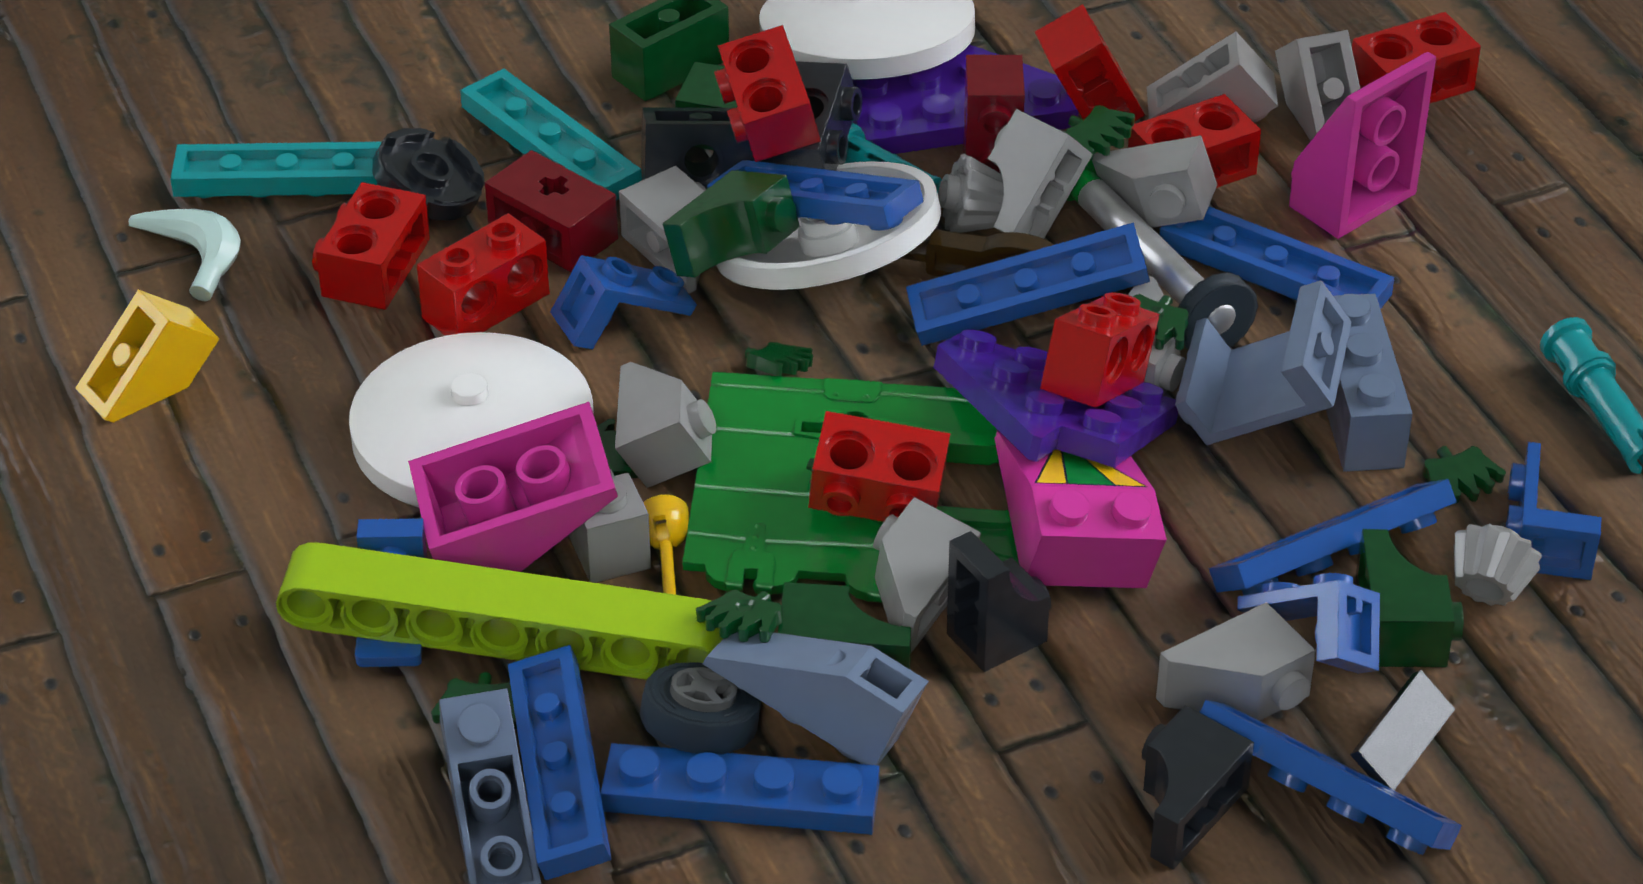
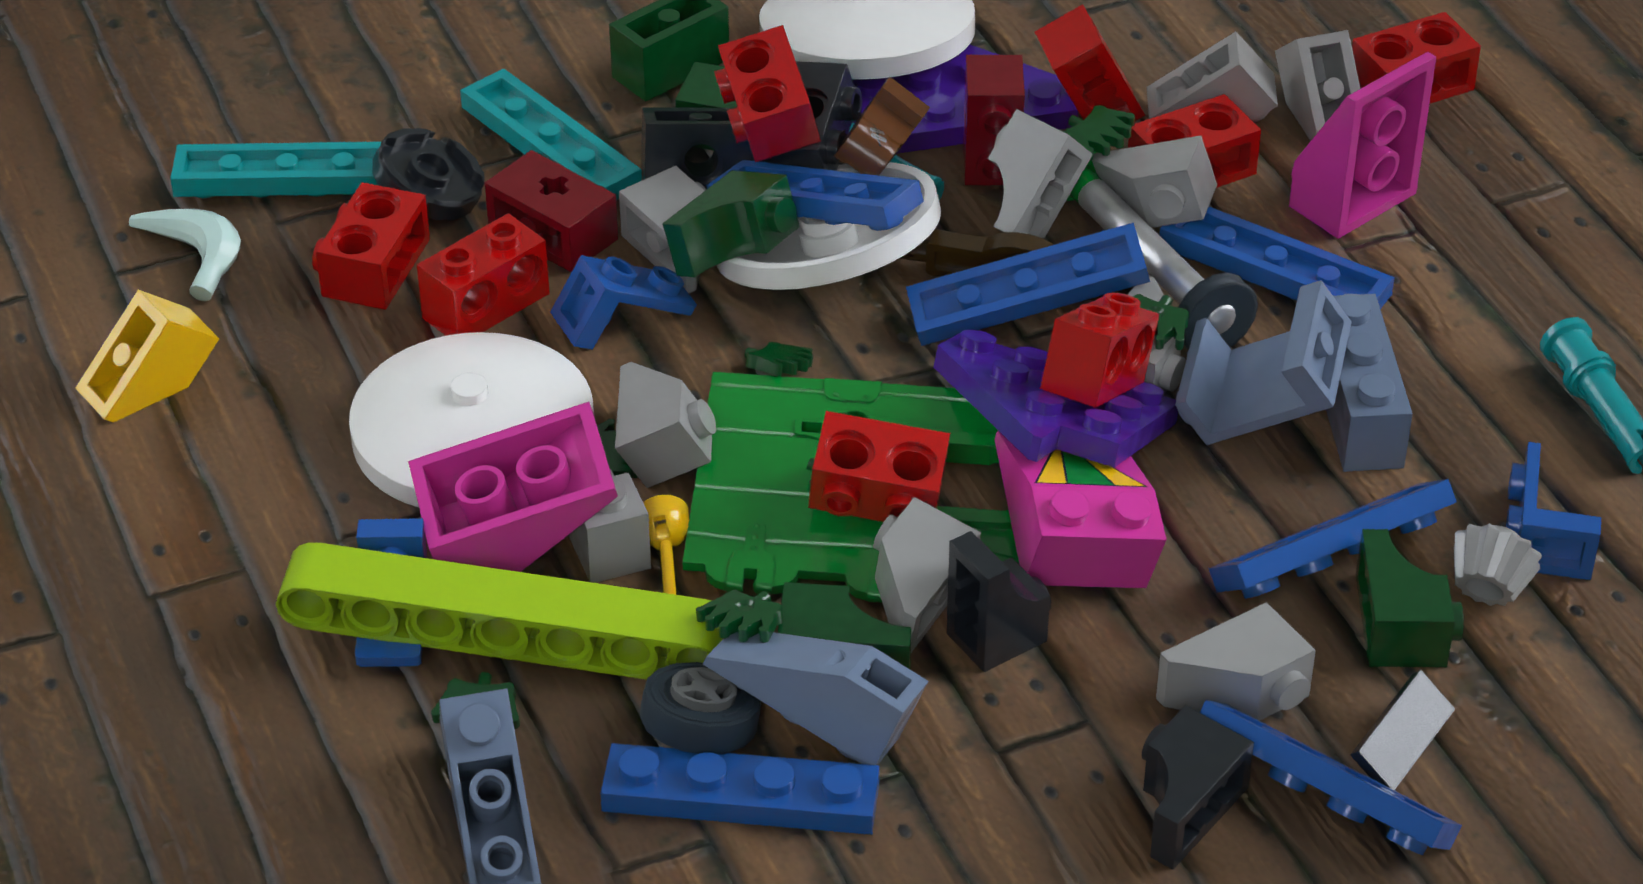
blue plate [508,645,612,880] -> none
light grey piece [938,153,1004,233] -> none
bracket [1237,573,1380,674] -> none
dark green piece [1422,446,1506,504] -> none
none -> reddish brown leg [834,76,930,176]

